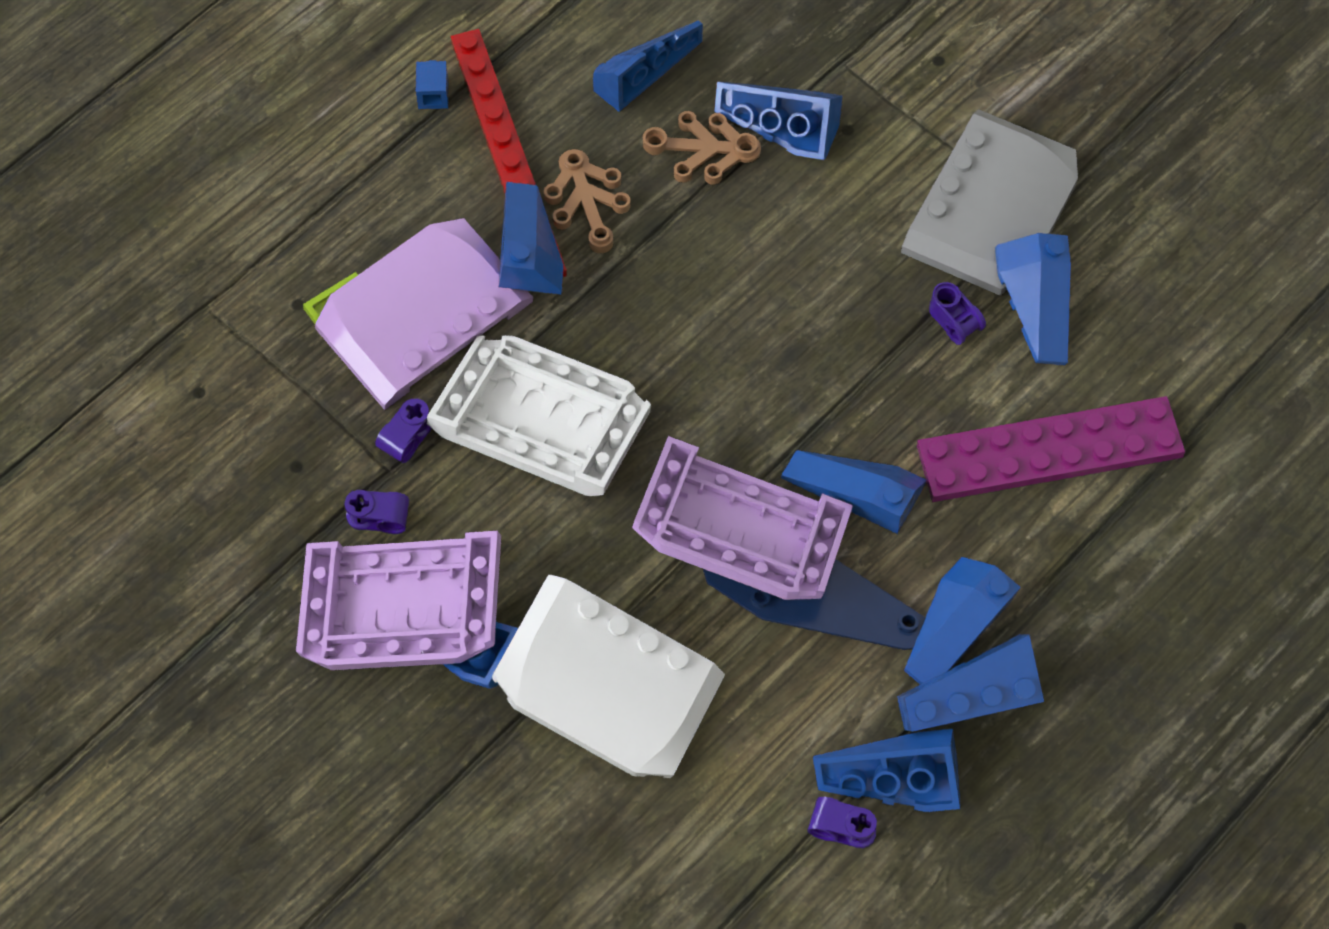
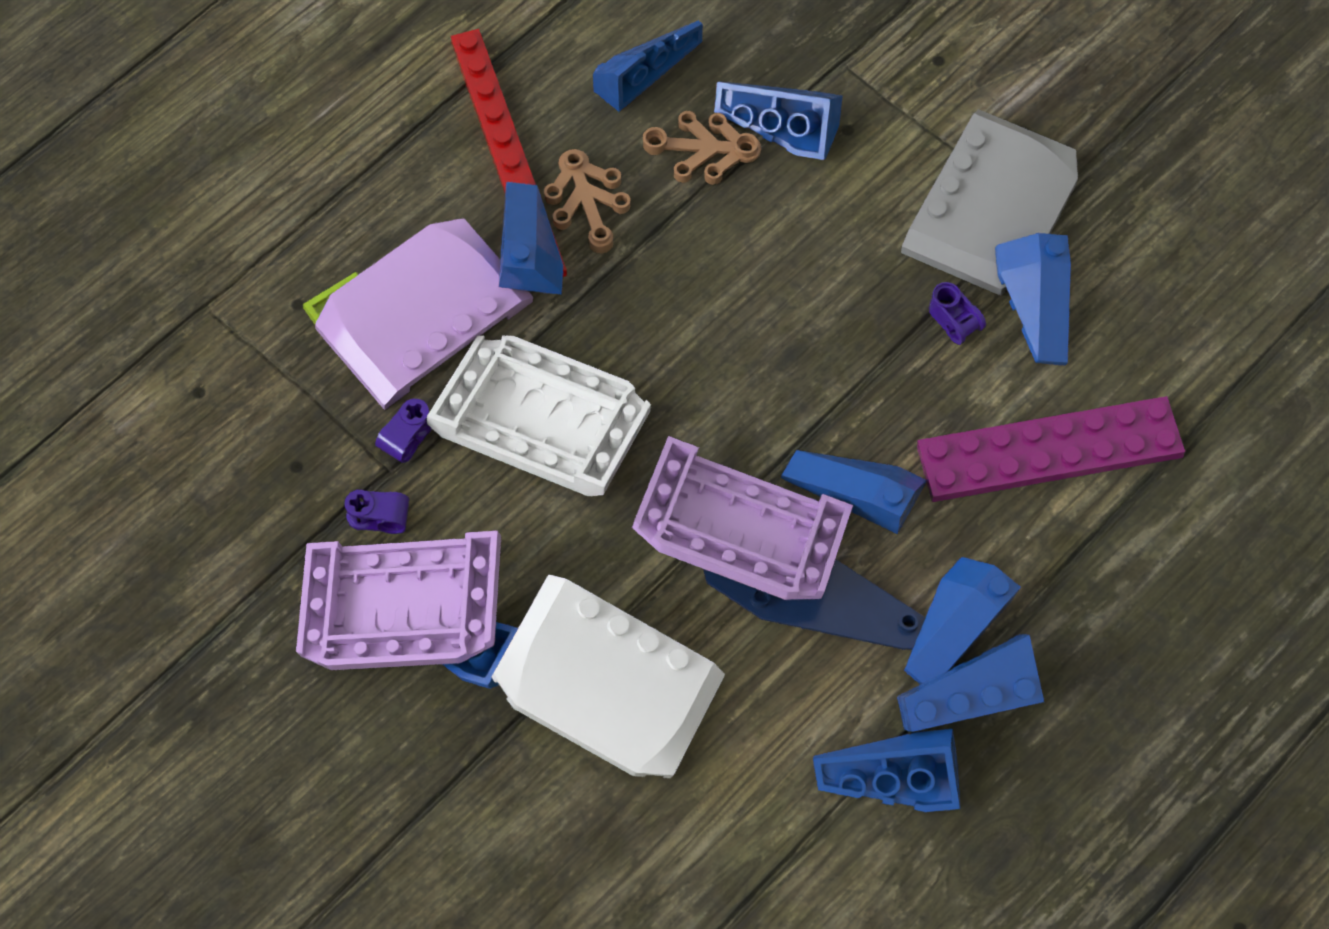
blue brick [416,60,449,109] -> none
dark purple piece [807,797,877,849] -> none

